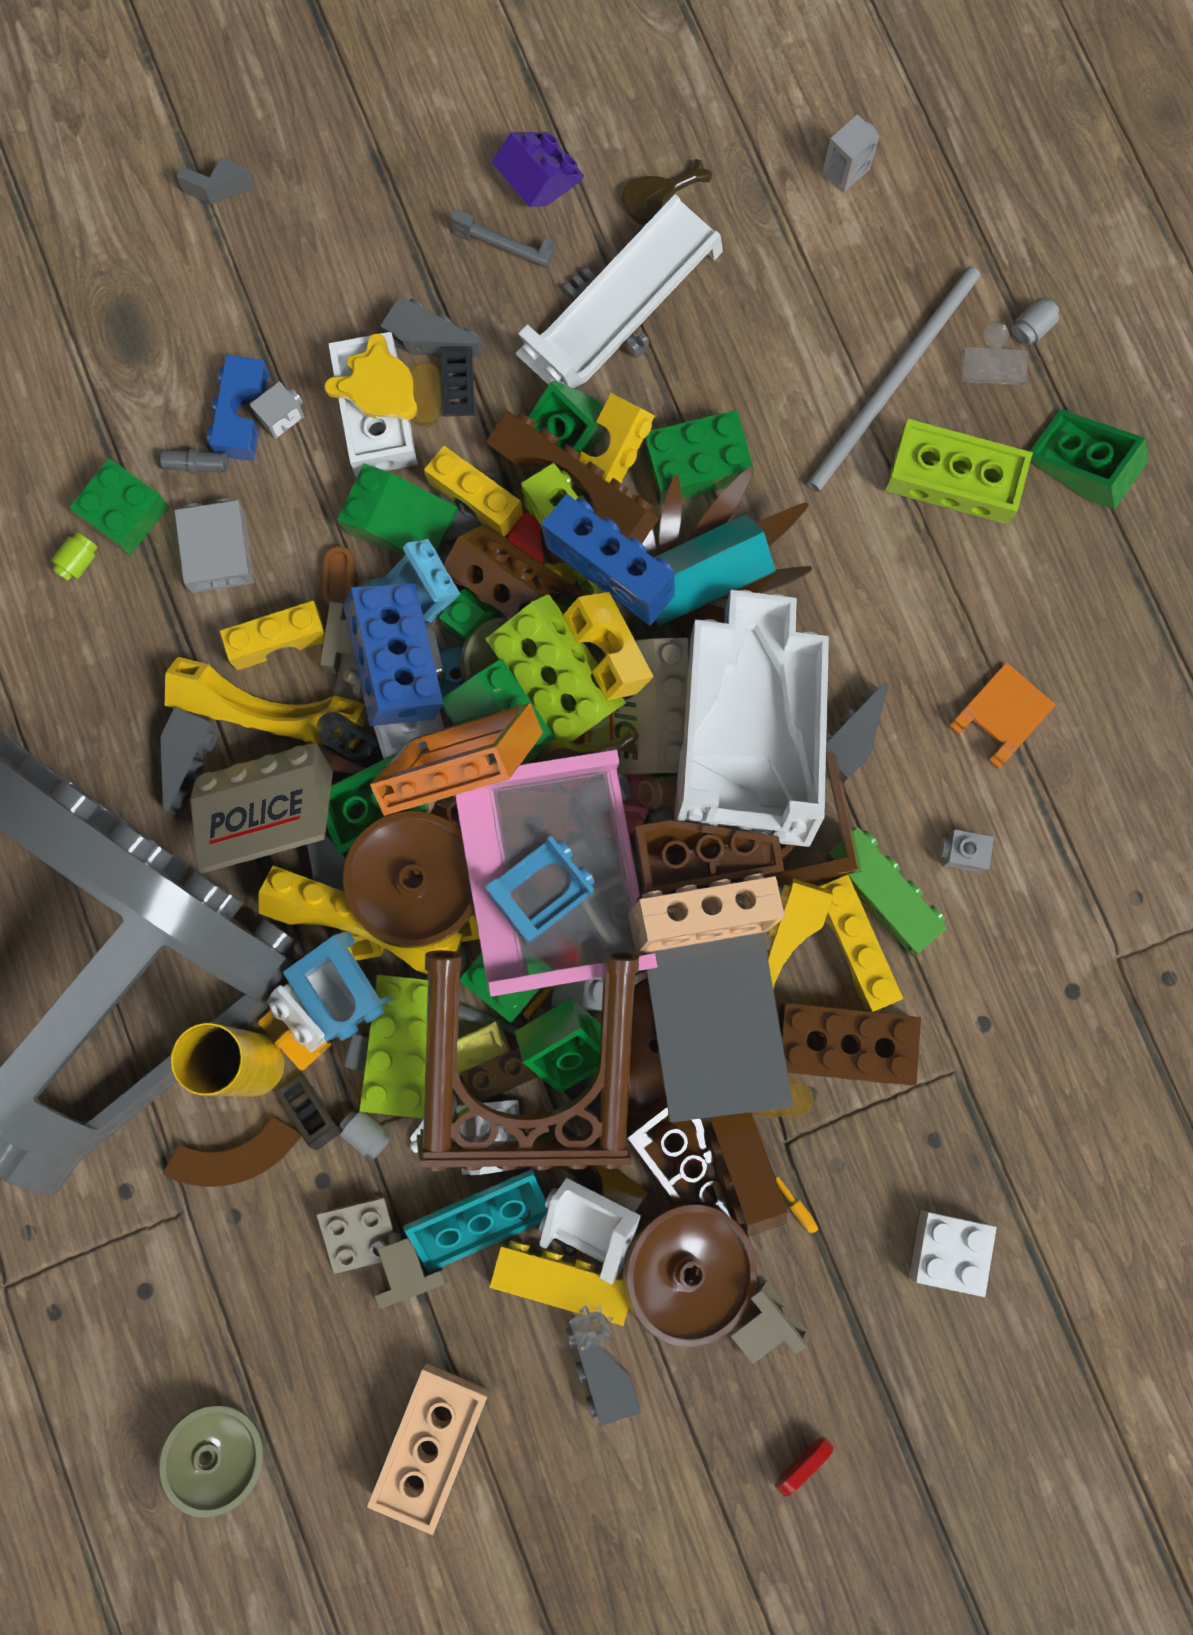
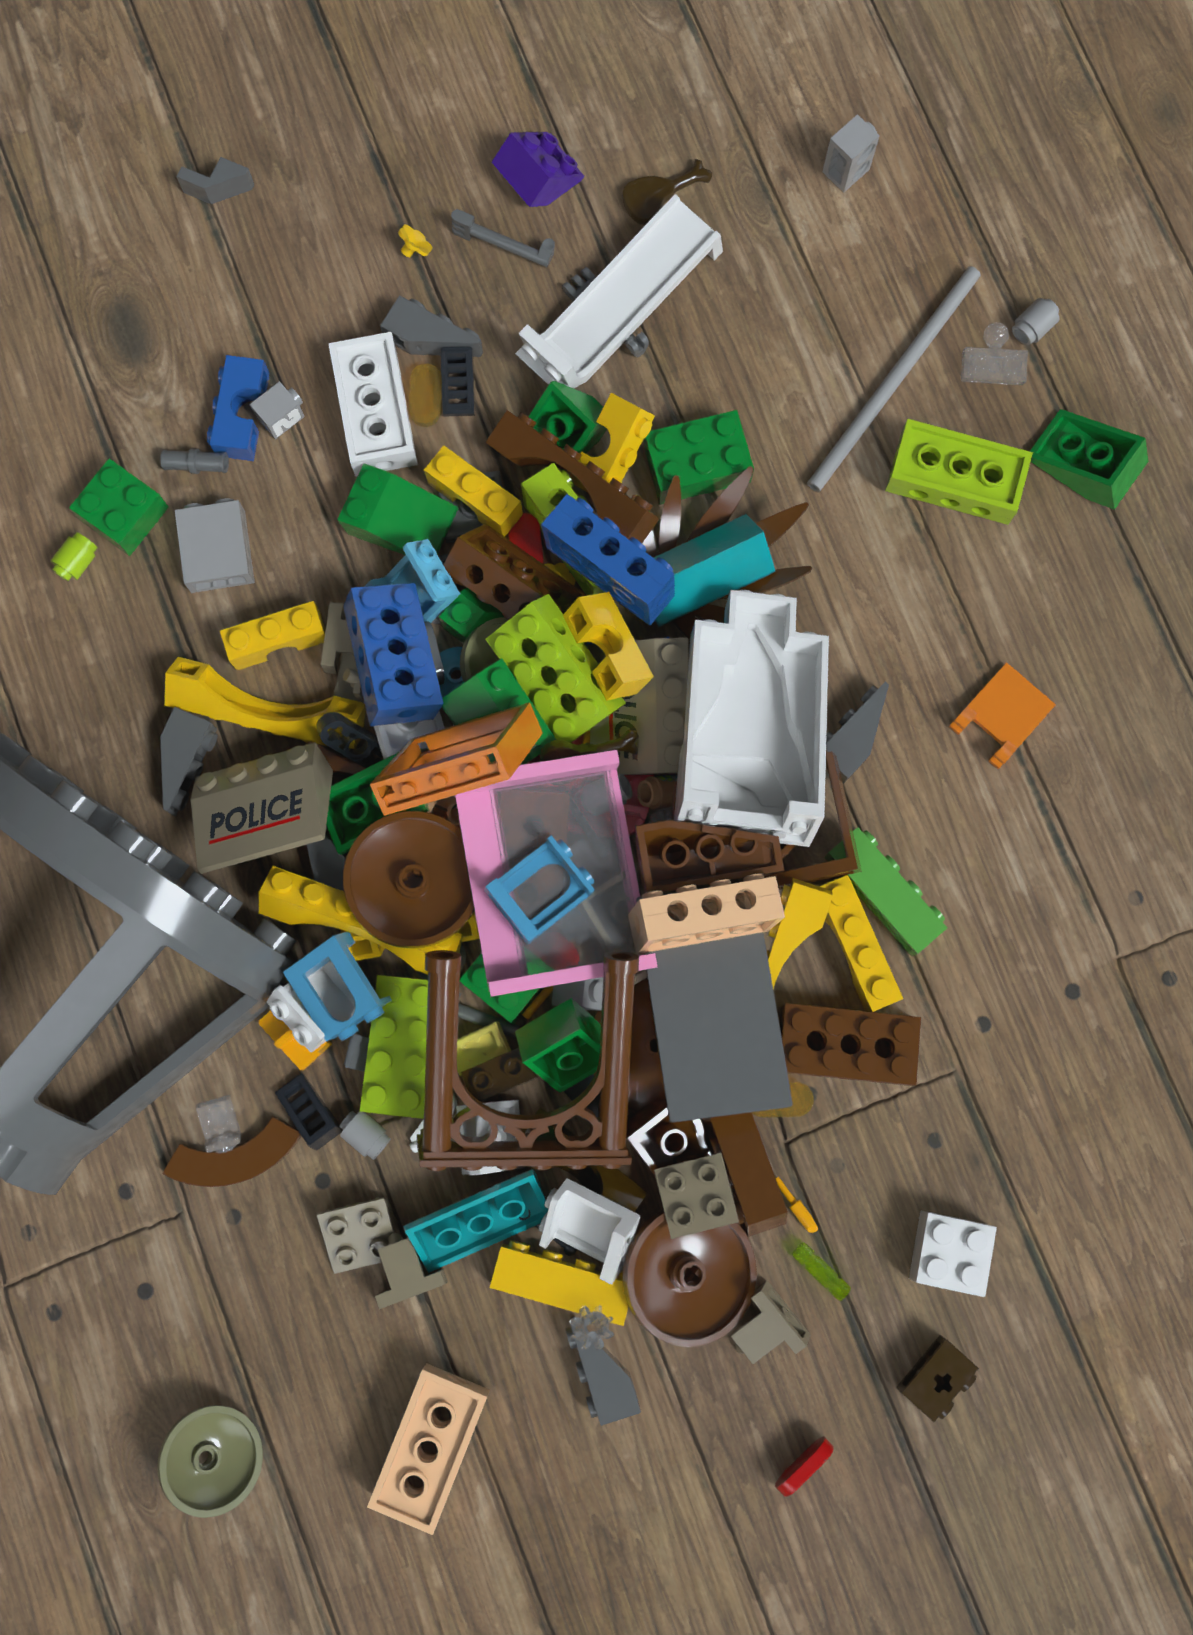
yellow piece [171,1023,285,1097] -> none
dark orange tile [321,546,356,608] -> none
yellow tile [325,334,418,420] -> none
light grey brick [940,830,994,874] -> none
none -> clear bracket [196,1095,241,1153]
none -> yellow plant [398,224,433,258]
none -> dark tan hinge [654,1153,739,1239]
none -> clear neon green axle [792,1242,851,1301]
none -> dark brown brick [896,1335,979,1422]

